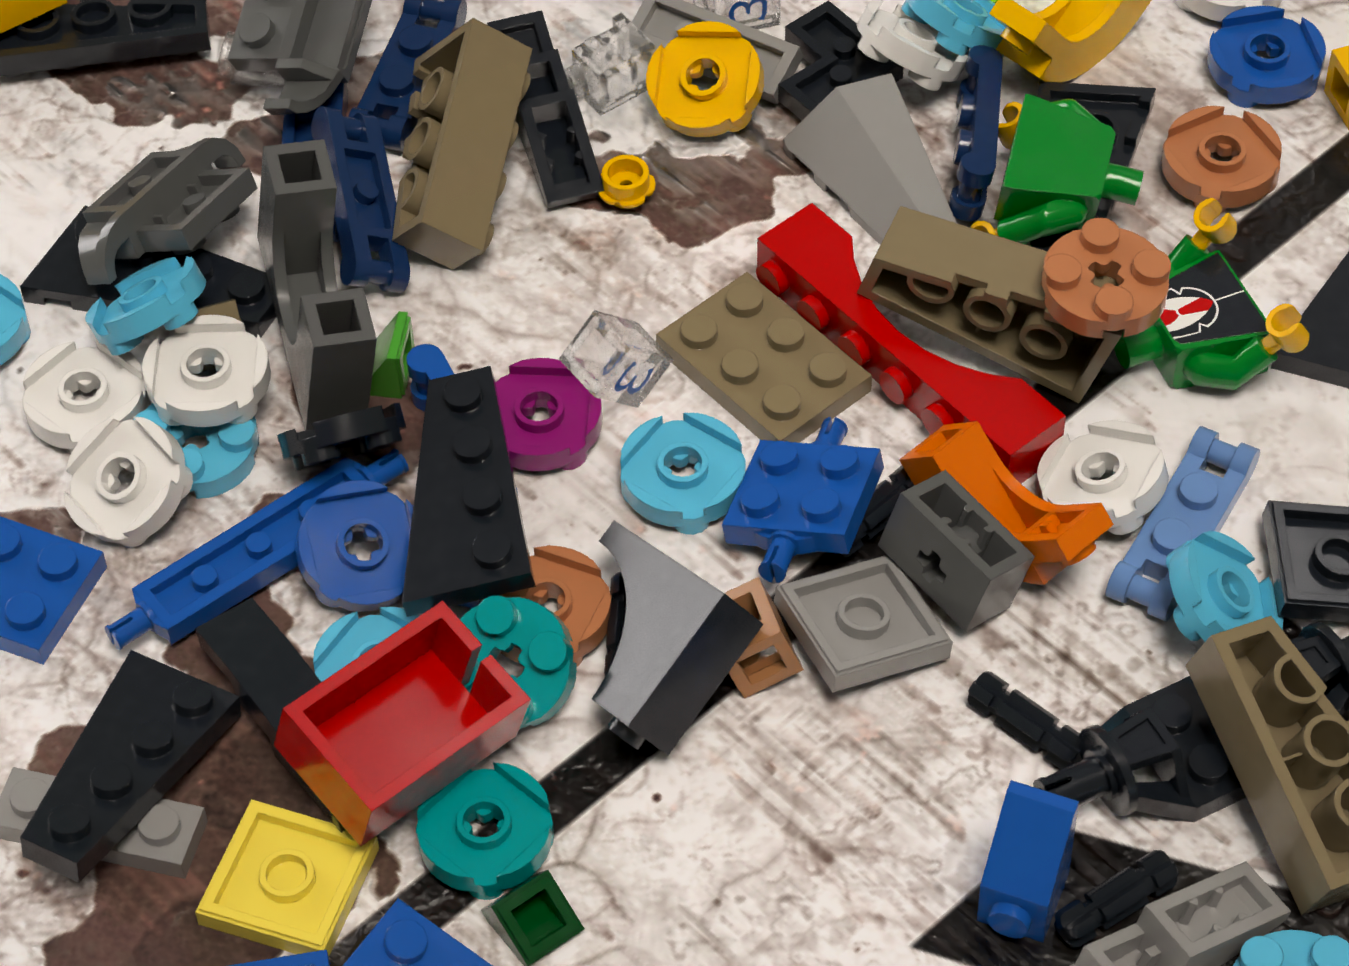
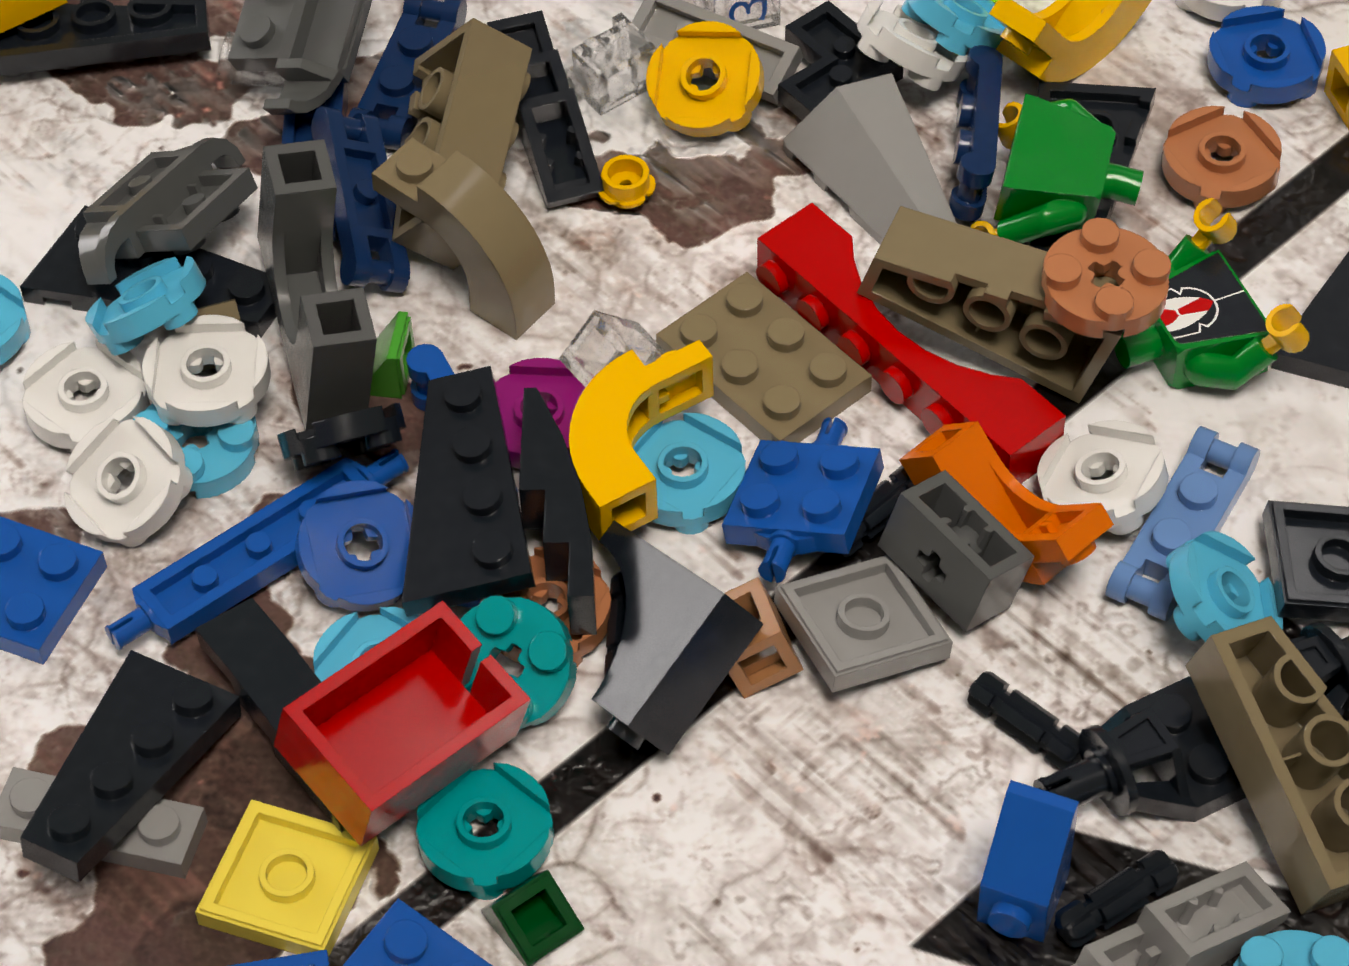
none -> dark tan arch [372,138,555,340]
none -> black slope [519,388,597,635]
none -> yellow arch [569,340,714,546]

